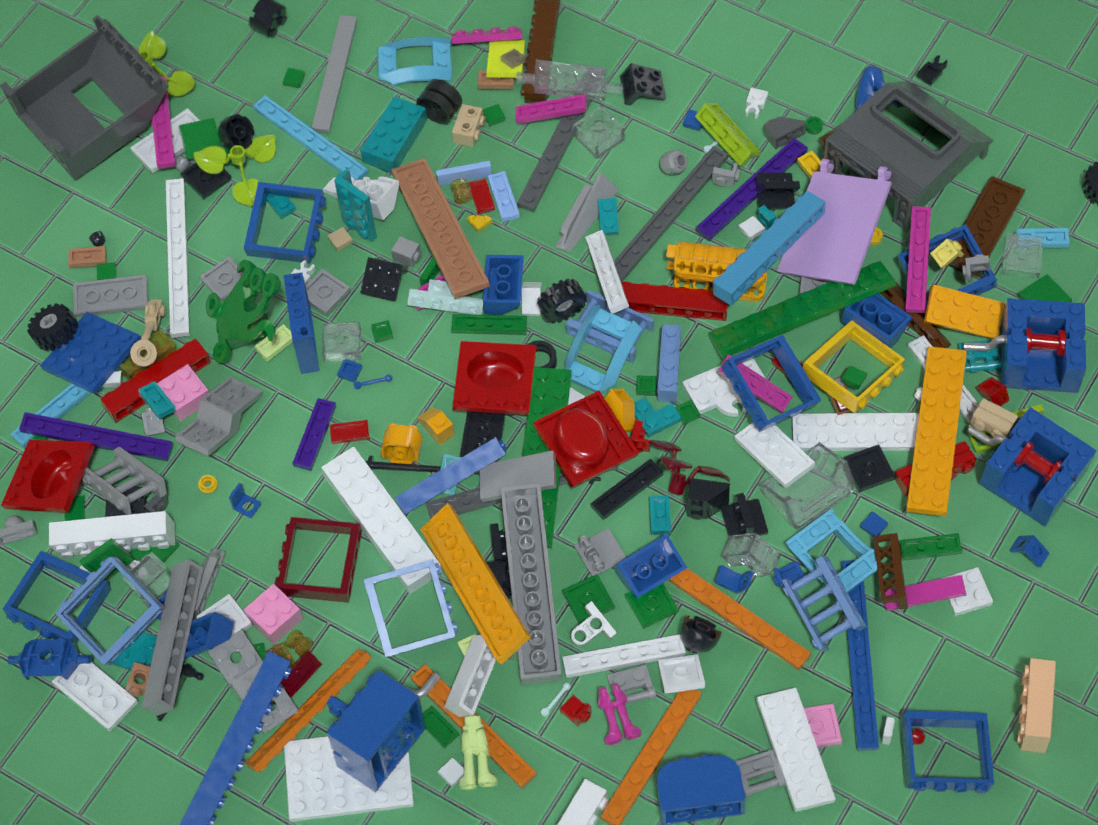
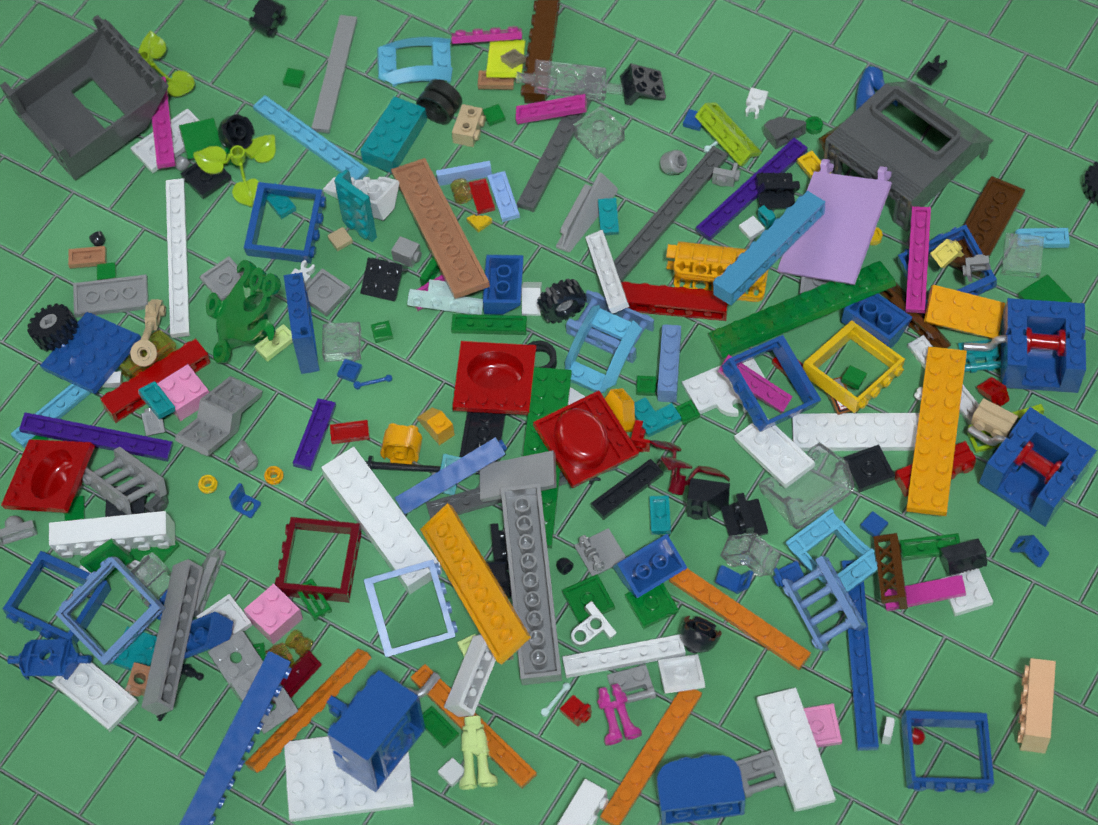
none -> light grey tile [230,441,258,471]
none -> light orange plate [264,466,284,485]
none -> green tile [297,579,332,621]
none -> black hinge [556,558,574,575]
none -> black brick [940,538,987,576]

